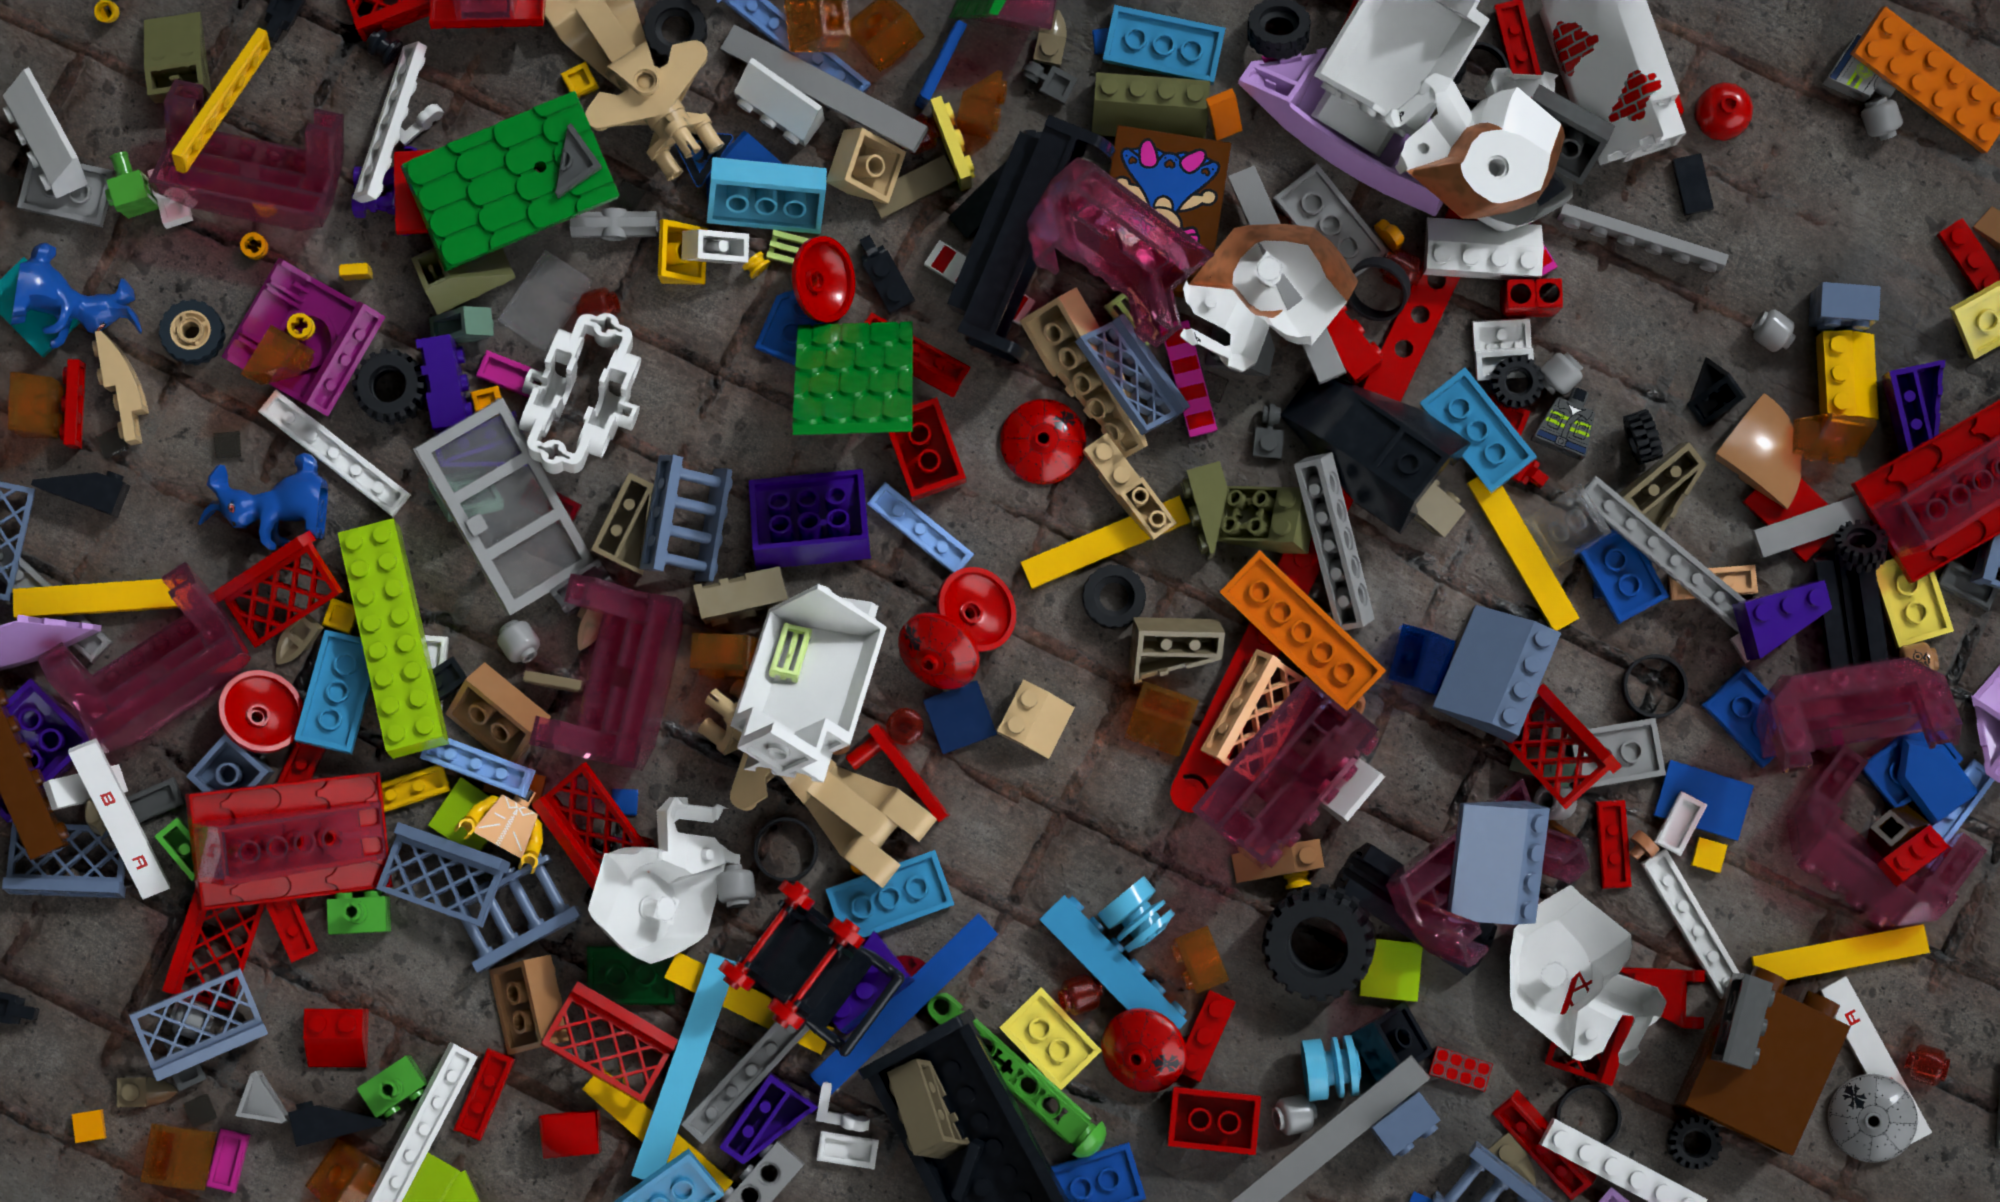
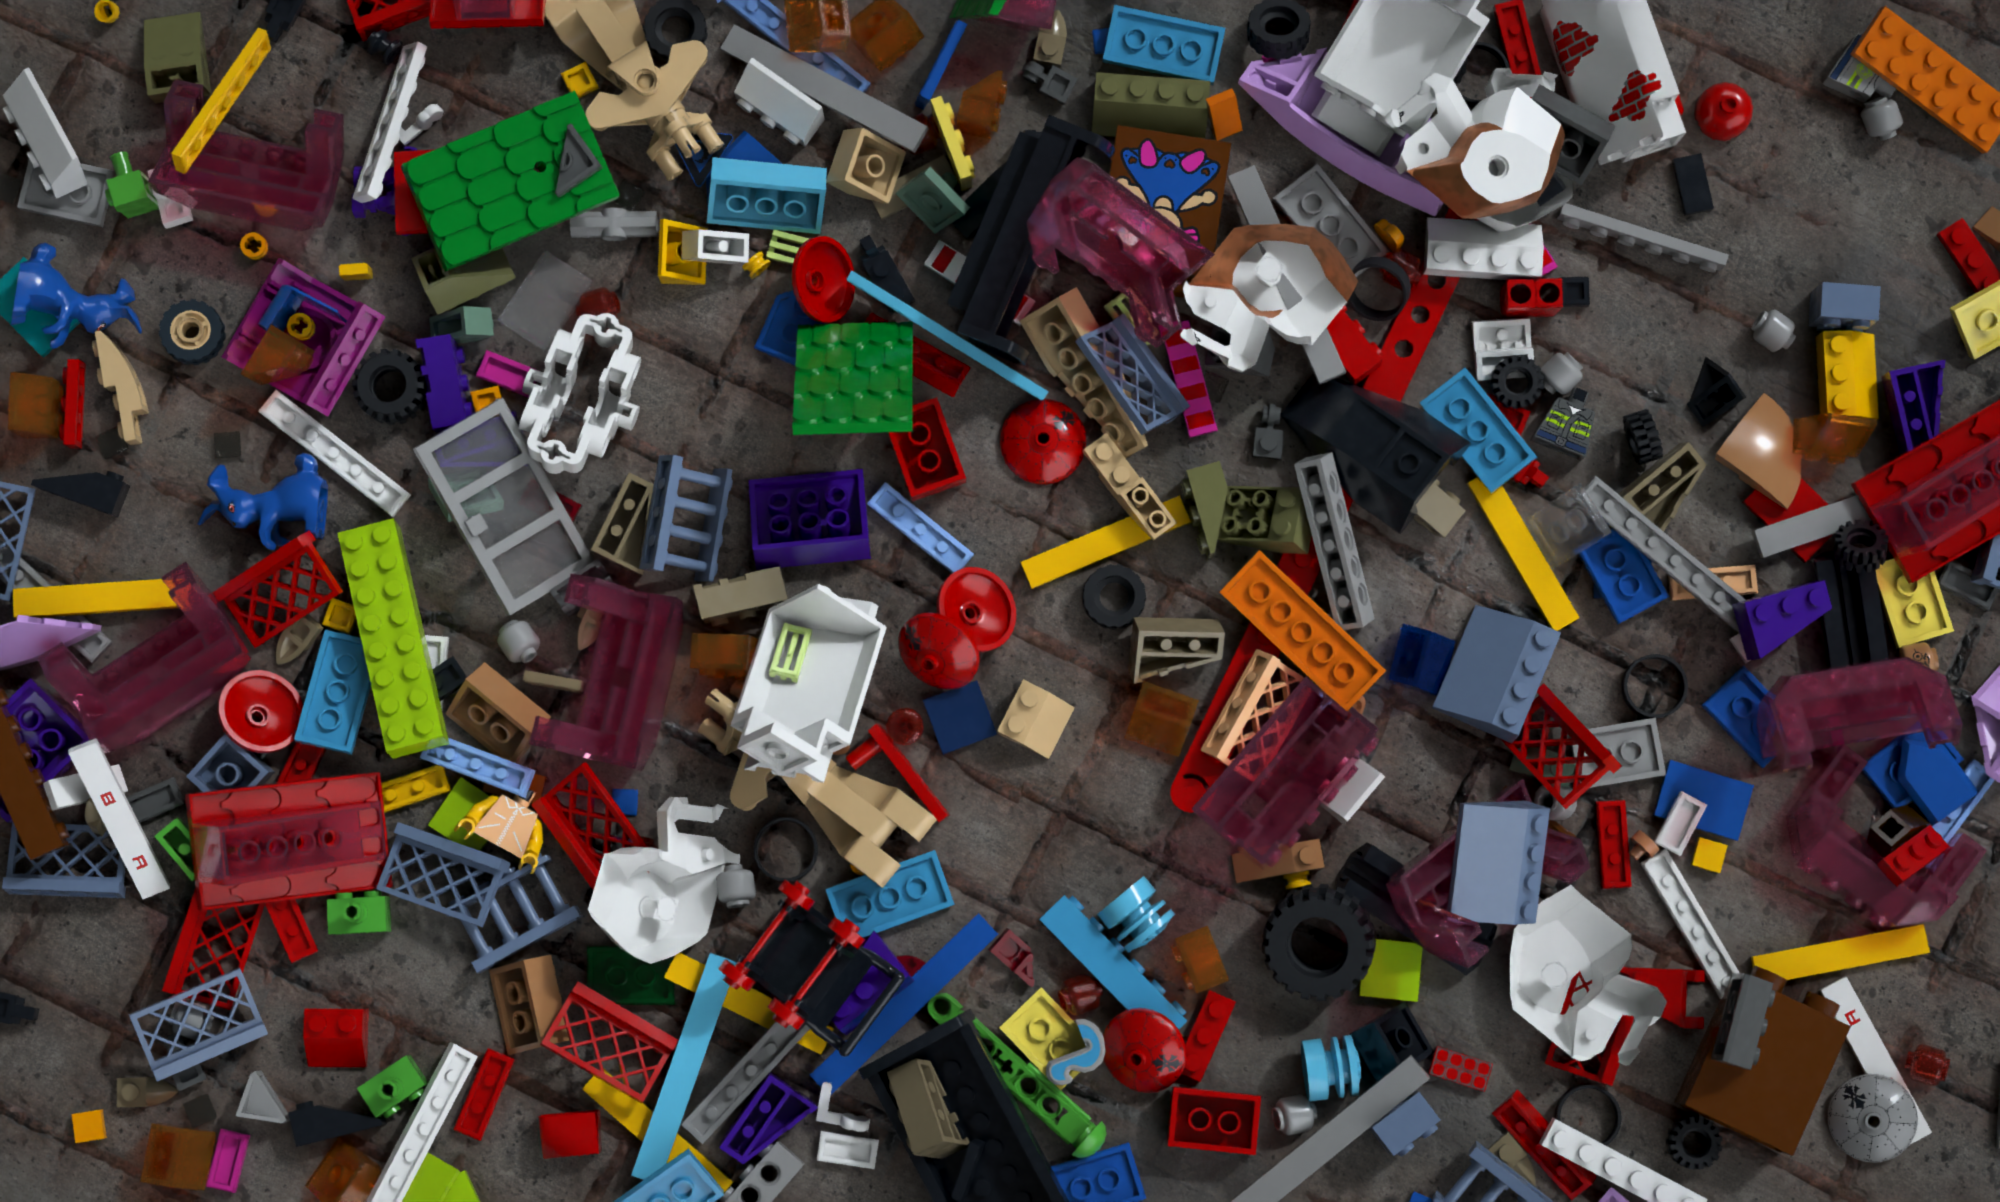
none -> blue piece [258,284,347,339]
none -> medium azure tile [847,271,1049,401]
none -> sand green tile [895,167,970,234]
none -> dark red slope [988,928,1034,988]
none -> animal [1046,1019,1106,1085]
none -> black tile [1560,277,1590,307]

